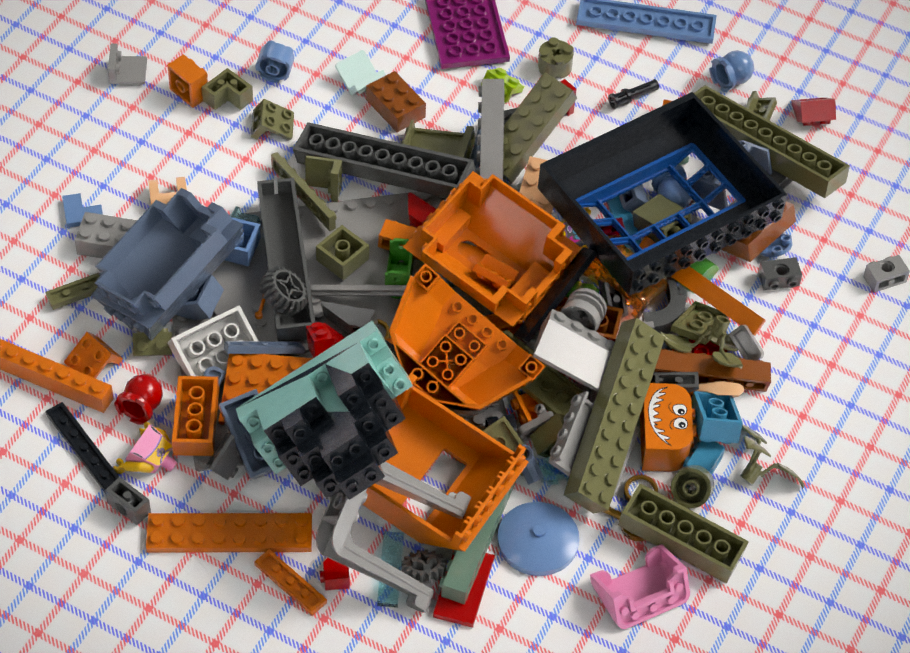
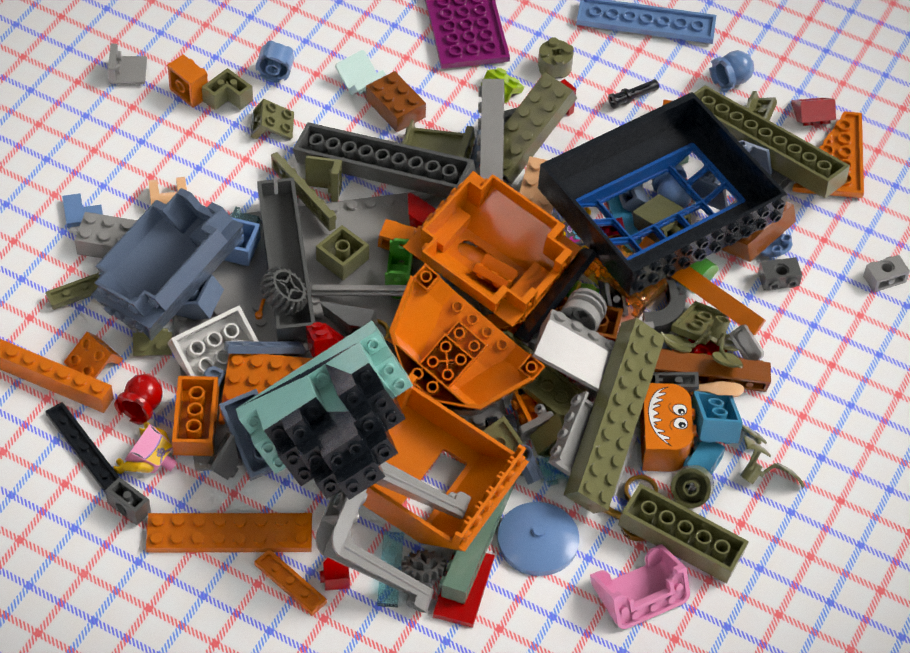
none -> orange wing [792,111,864,198]

